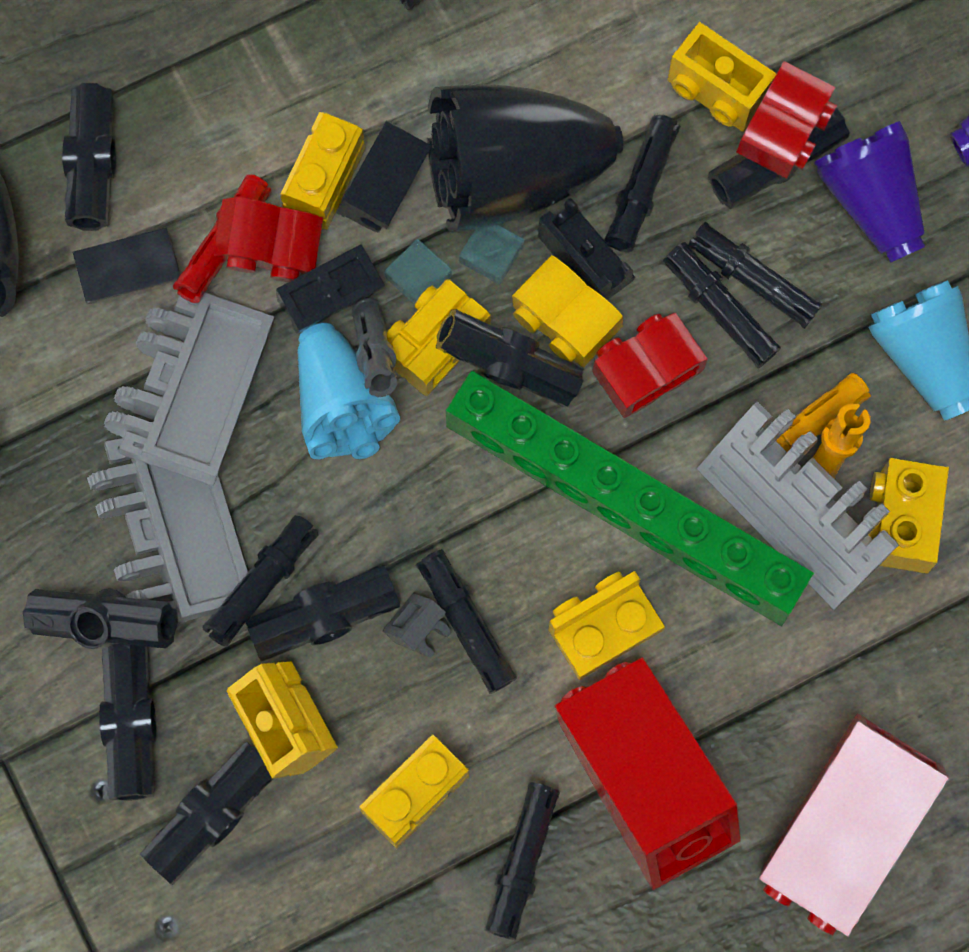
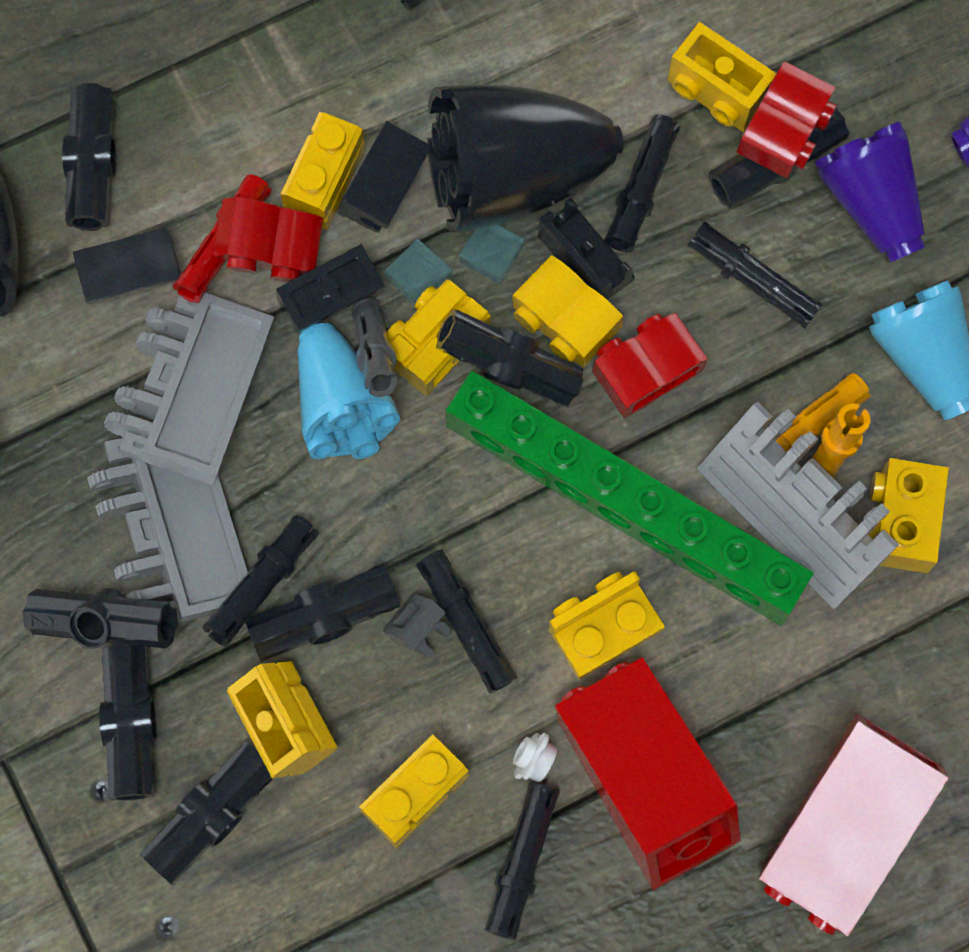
black pin [662,242,781,368] -> none
none -> white plate [513,733,557,782]

